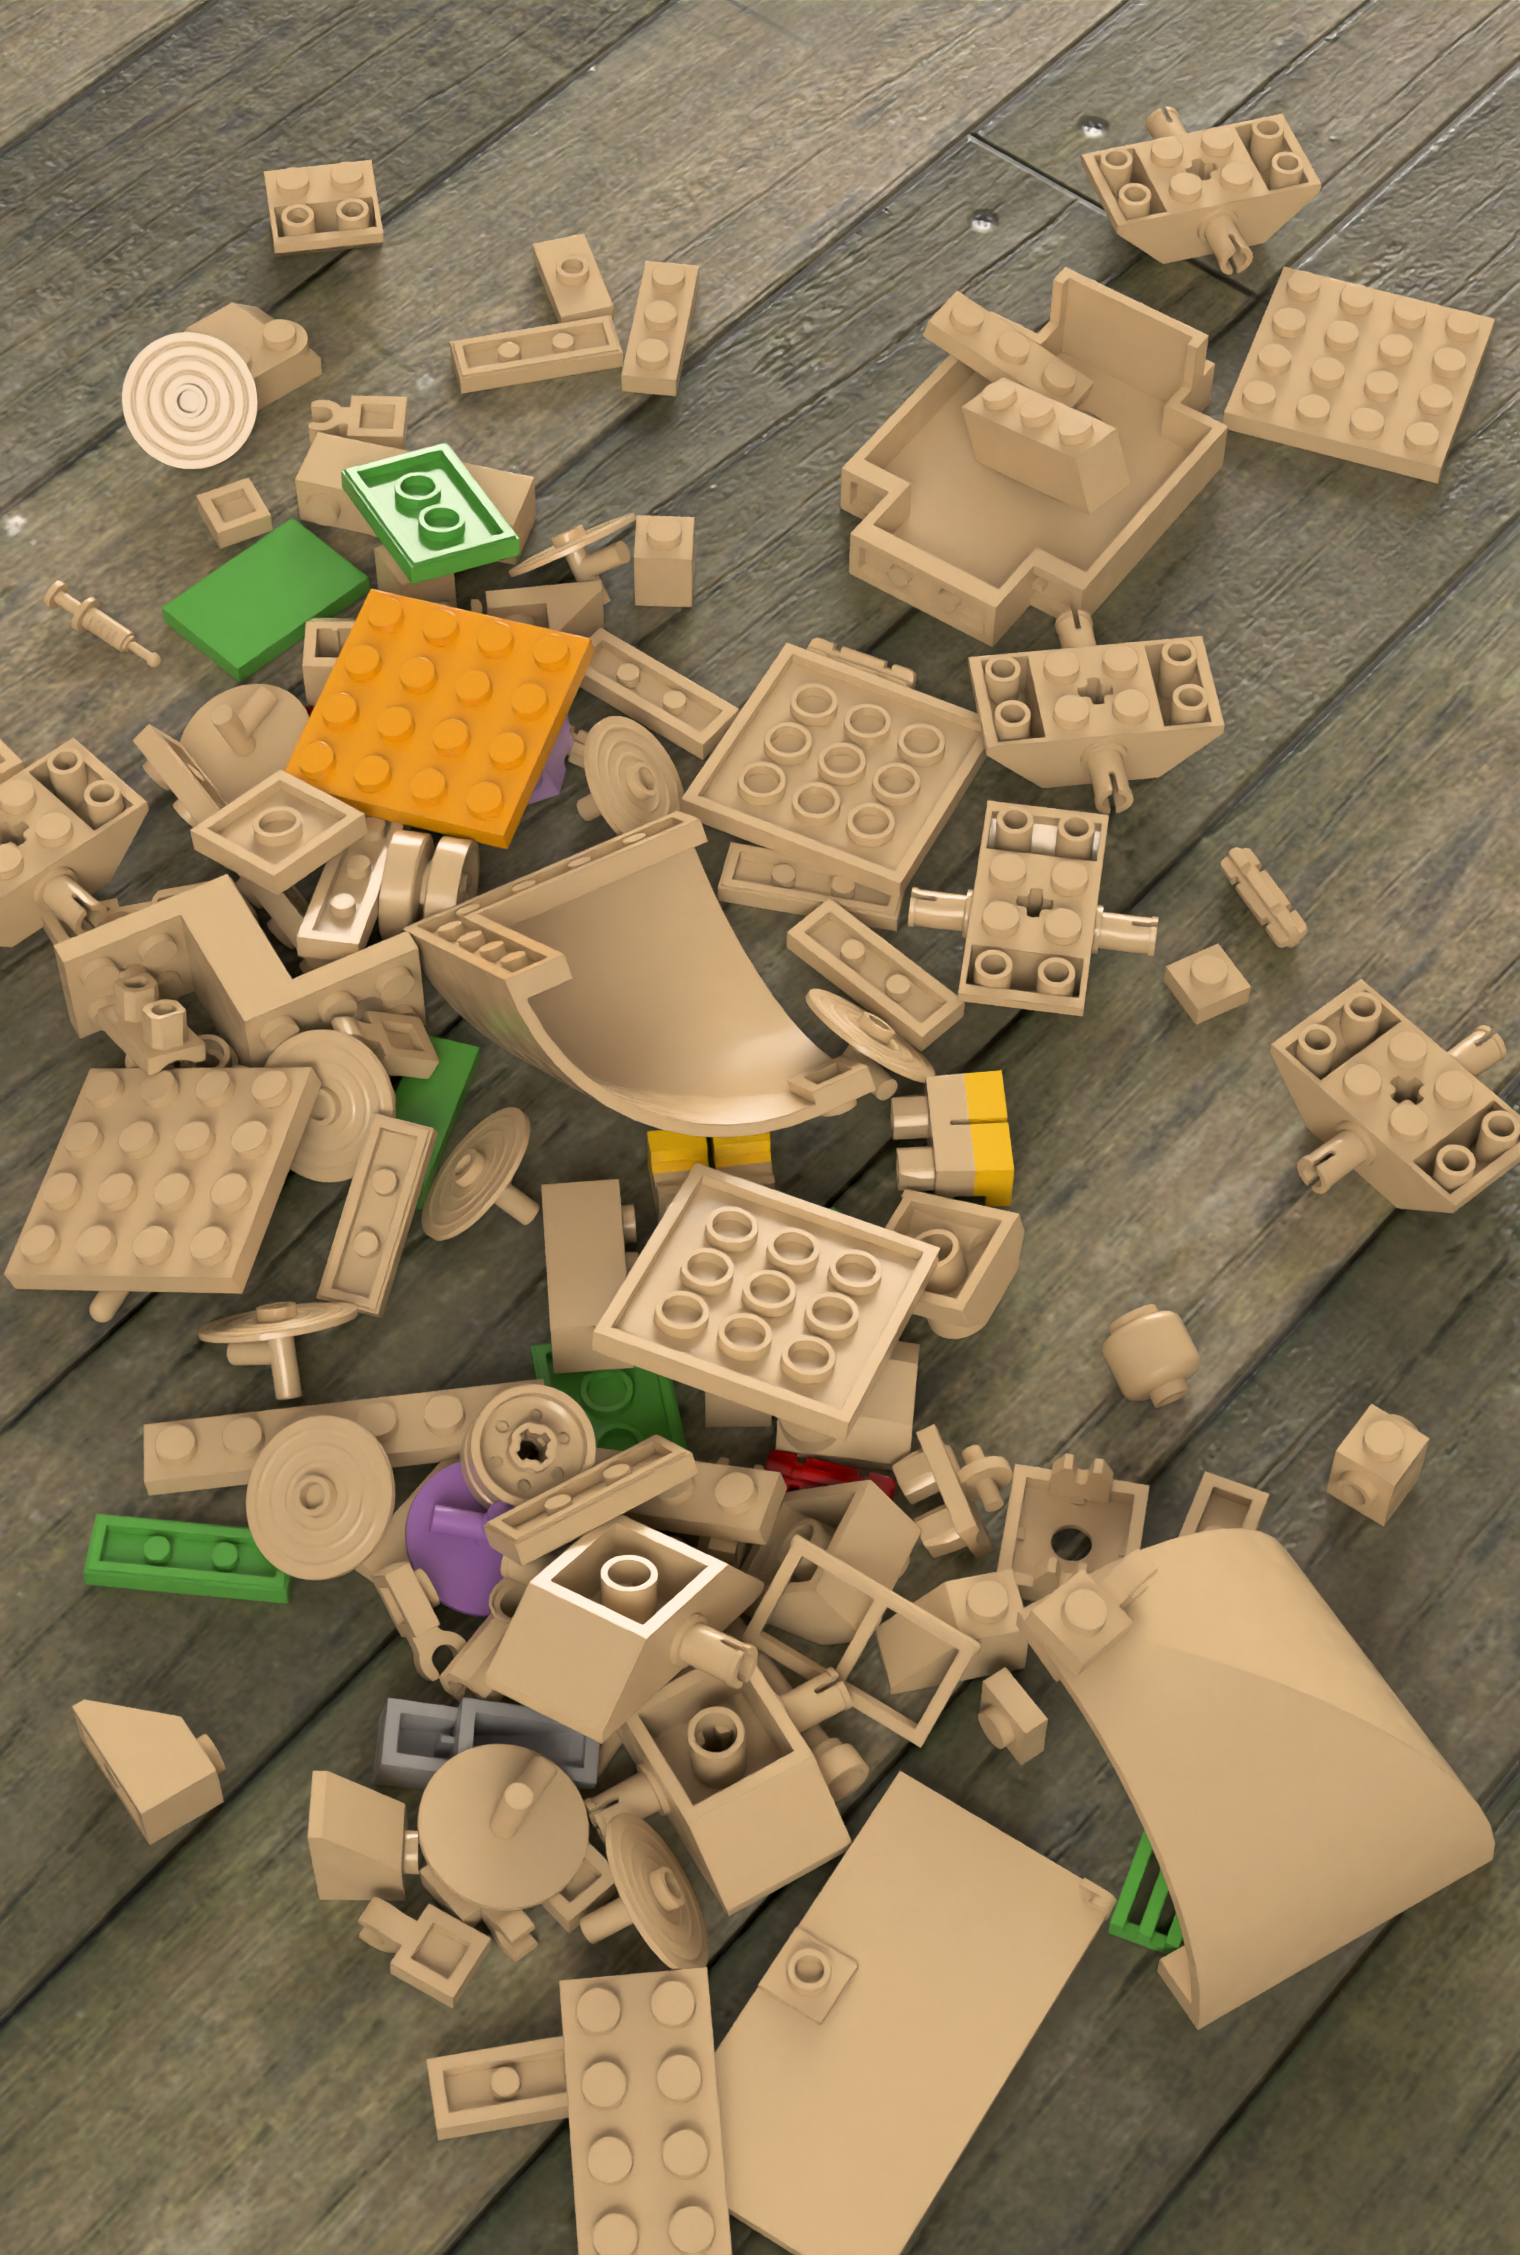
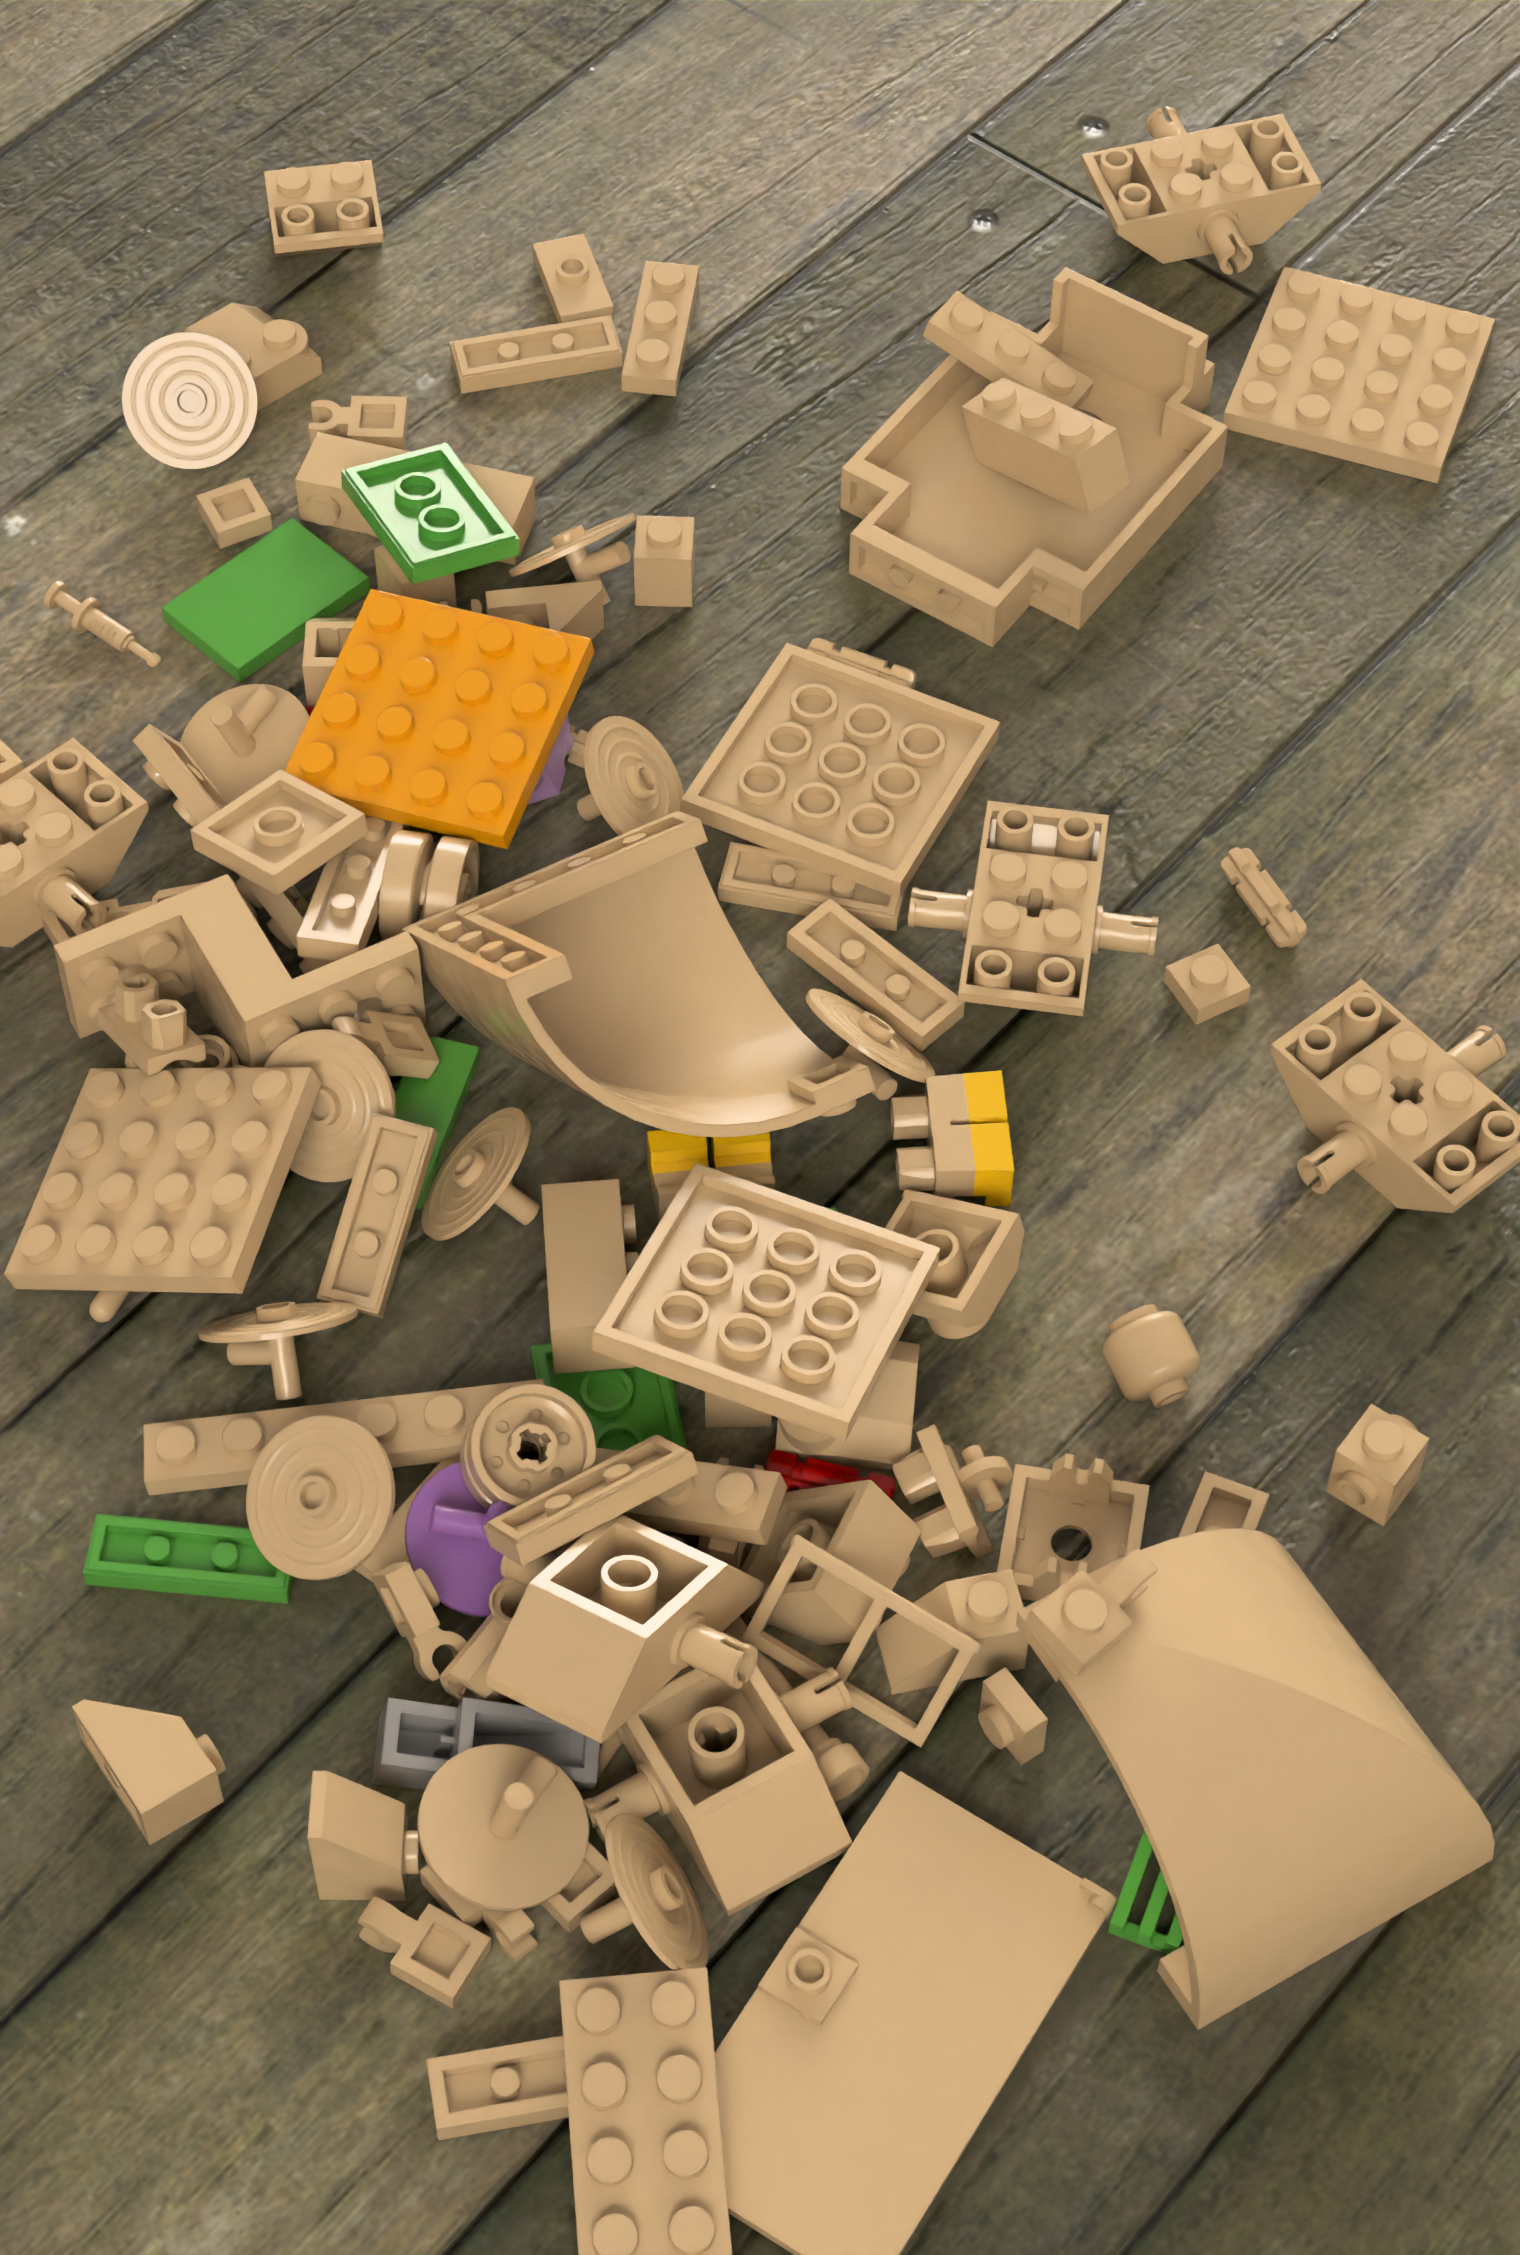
tan plate [580,627,739,760] -> none
tan slope [968,610,1225,814] -> none

